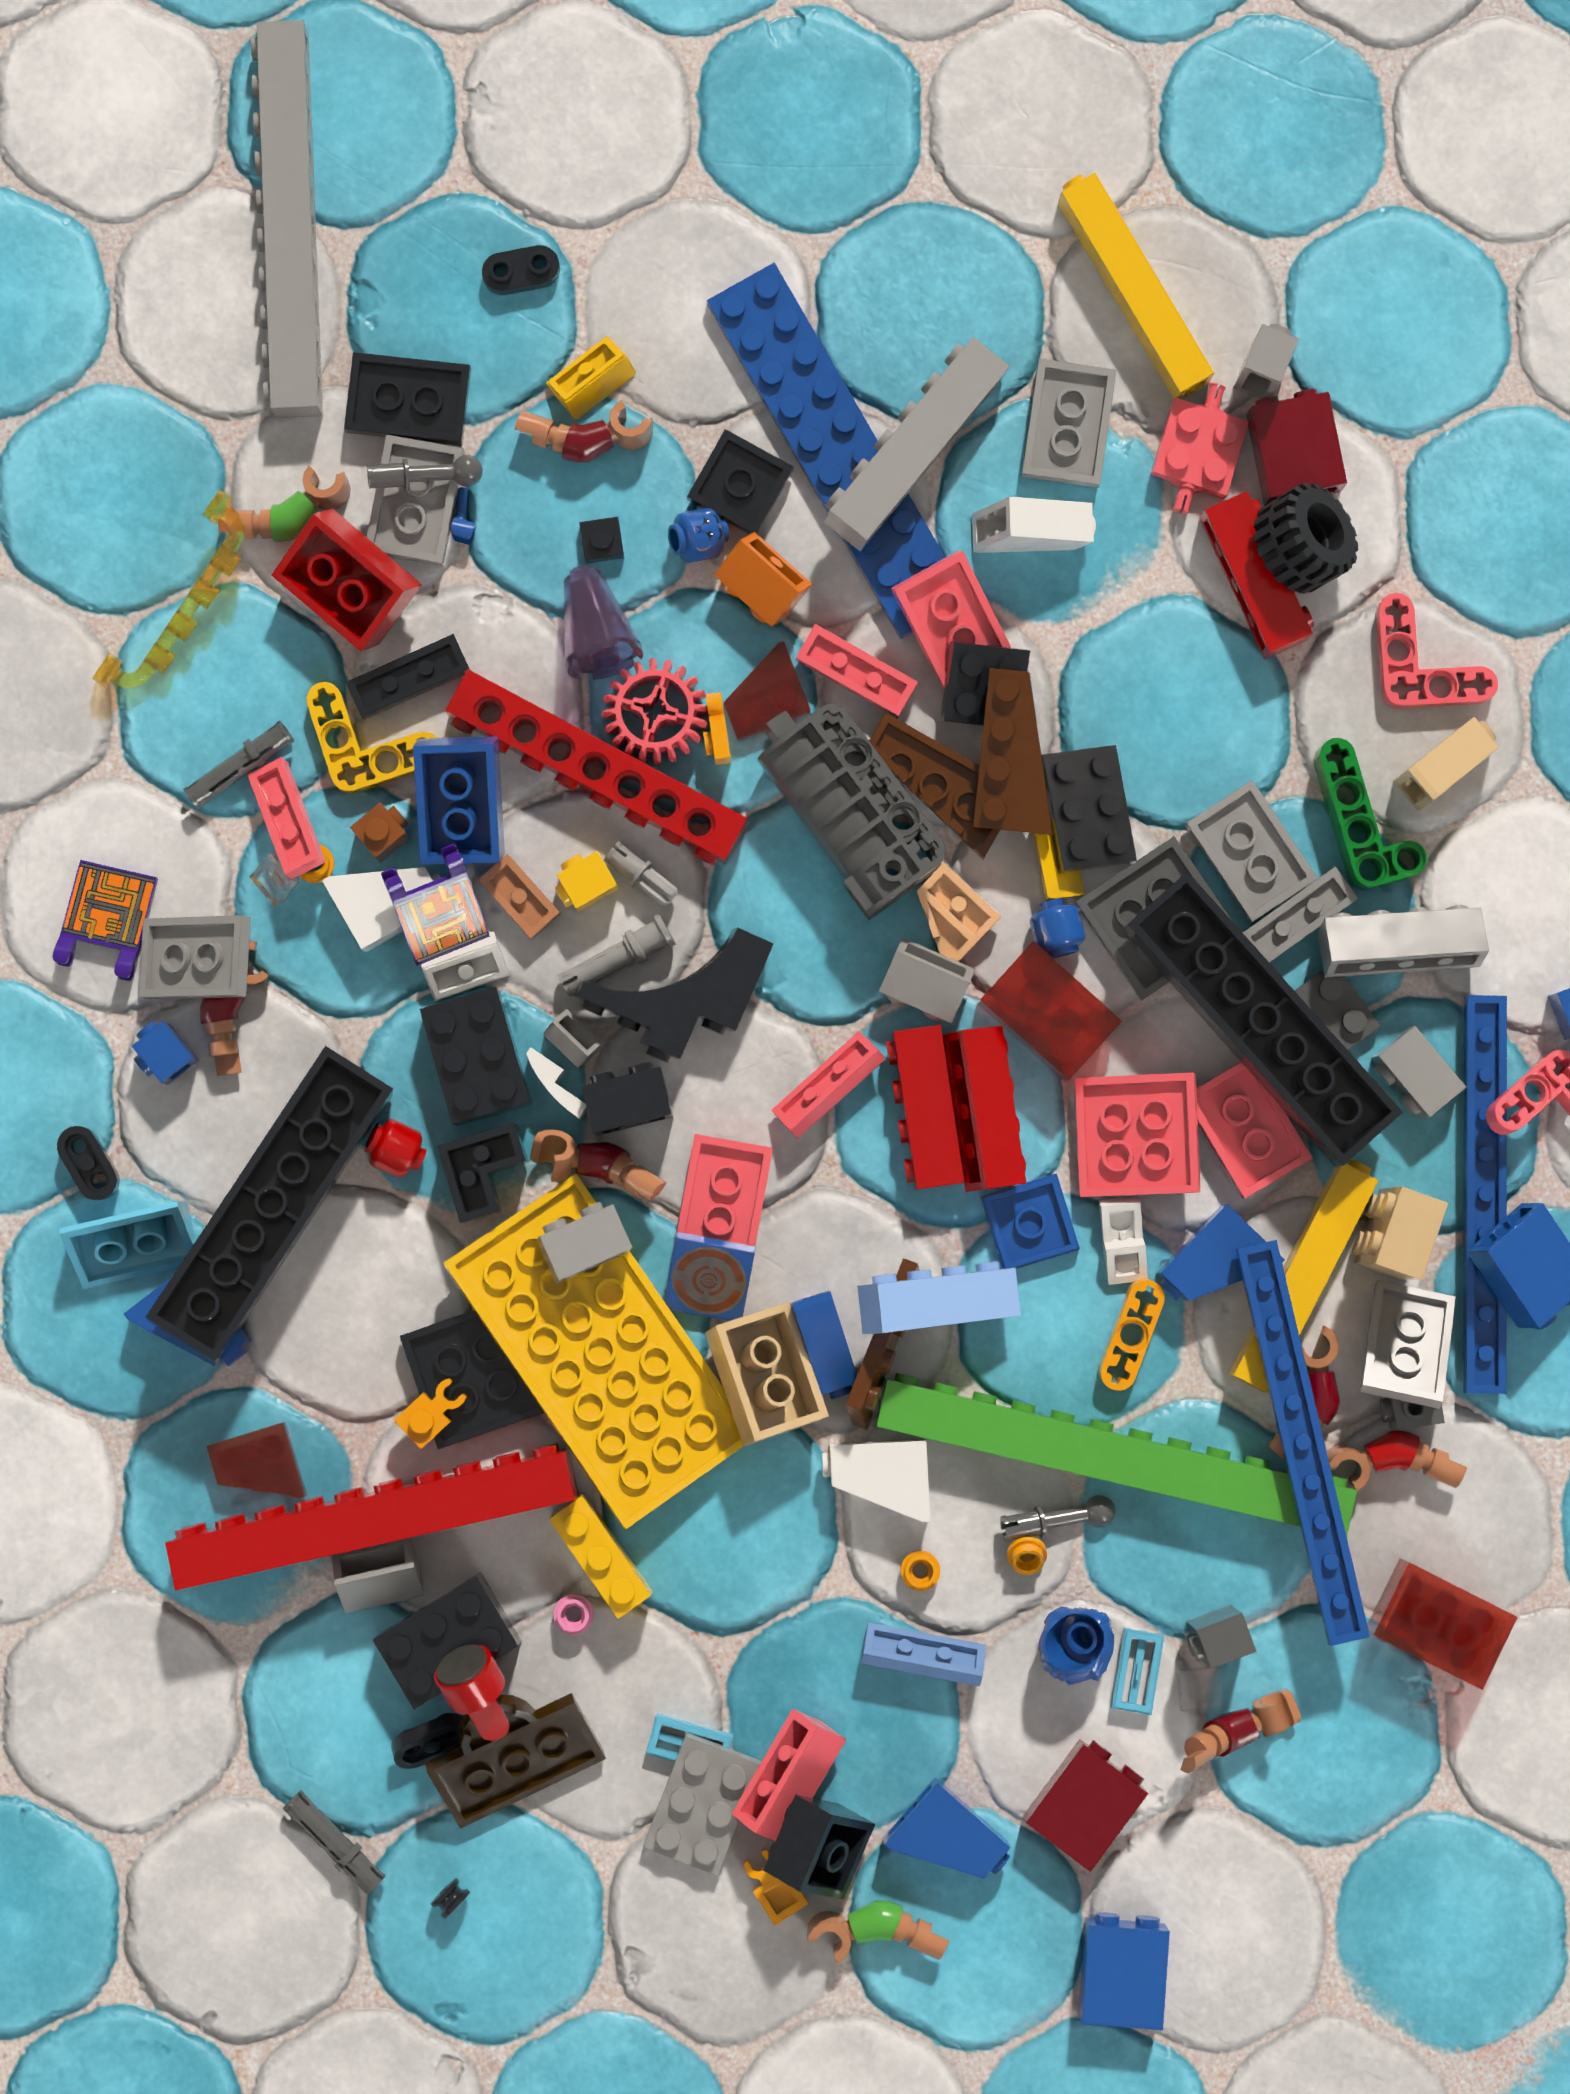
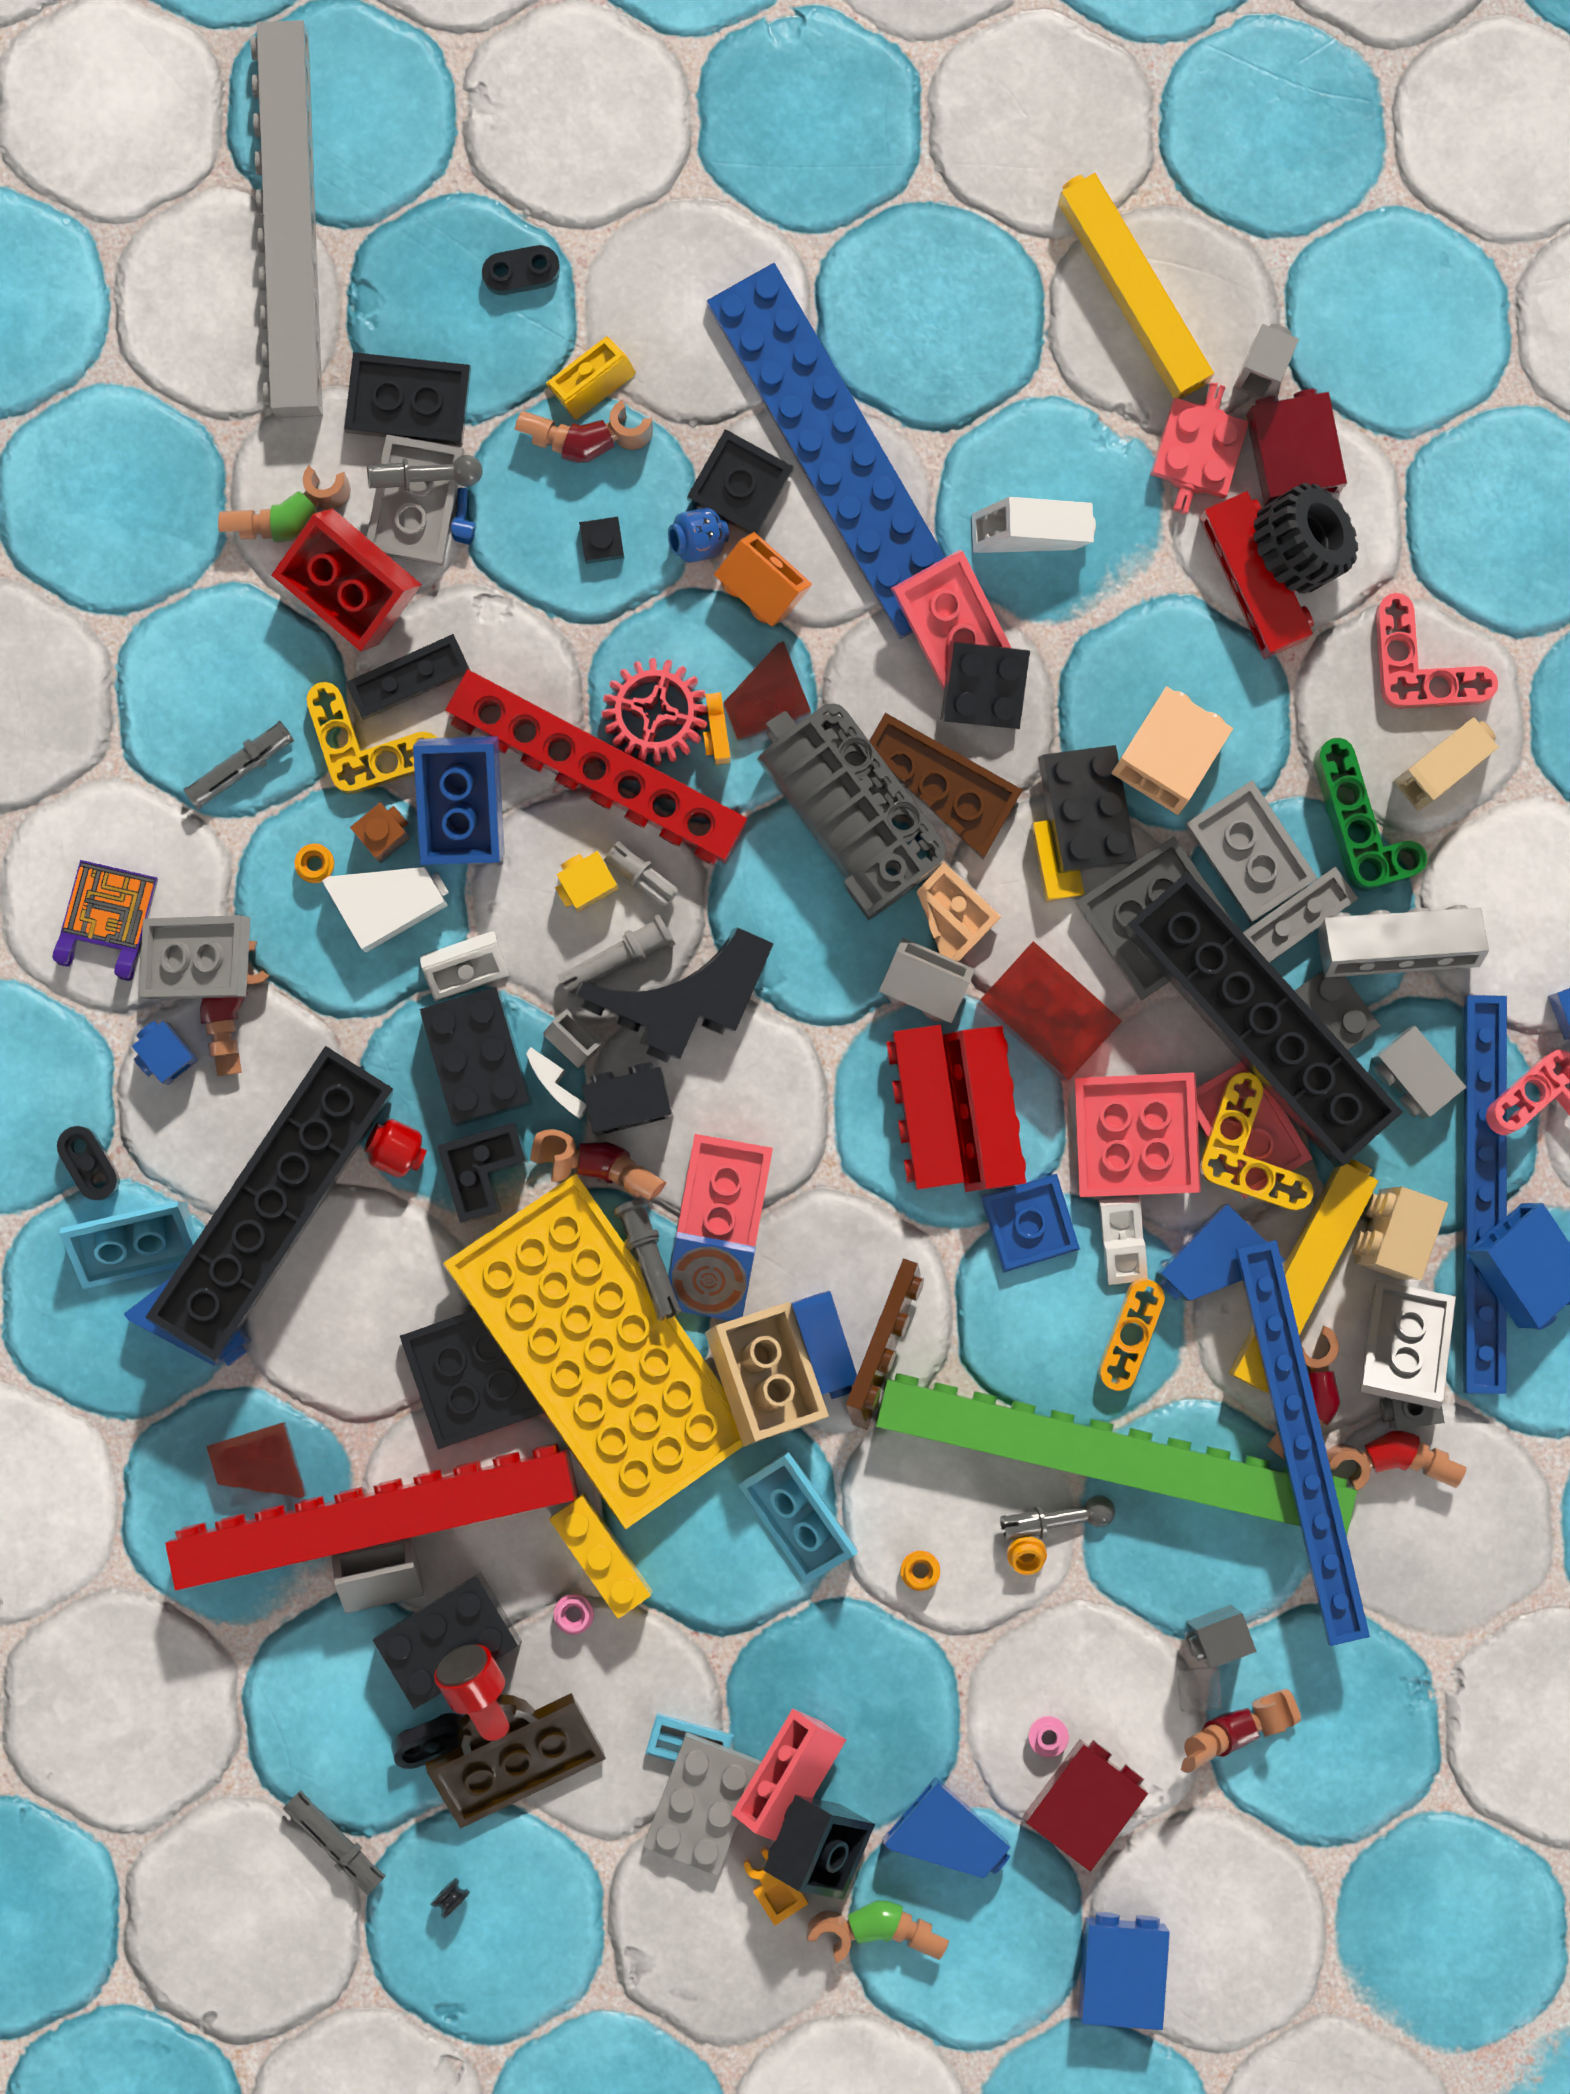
clear yellow bar [92,490,244,688] -> none
coral plate [247,757,326,880] -> none
clear plate [249,851,302,907] -> none
flag [381,844,490,966] -> none
light orange plate [393,1378,467,1449] -> none
nougat plate [478,854,561,940] -> none
light grey piece [537,1202,633,1284] -> none
clear purple cone [564,565,644,680] -> none
coral plate [771,1031,886,1139] -> none
coral plate [796,624,918,718] -> none
white slope [822,1439,930,1522] -> none
light grey brick [824,337,1010,551] -> none
light blue brick [857,1261,1021,1334] -> none
medium blue plate [861,1622,986,1686] -> none
reddish brown wing [973,668,1053,835] -> none
light grey plate [1021,358,1117,488] -> none
blue head [1030,898,1086,959] -> none
blue hair [1038,1606,1114,1685] -> none
medium azure tile [1111,1627,1164,1715] -> none
clear red brick [1367,1558,1518,1690] -> none
none -> dark grey pin [613,1198,682,1321]
none -> medium azure slope [738,1449,858,1583]
none -> bright pink plate [1028,1716,1069,1757]
none -> light nougat brick [1111,686,1233,815]
none -> yellow beam [1200,1072,1314,1210]

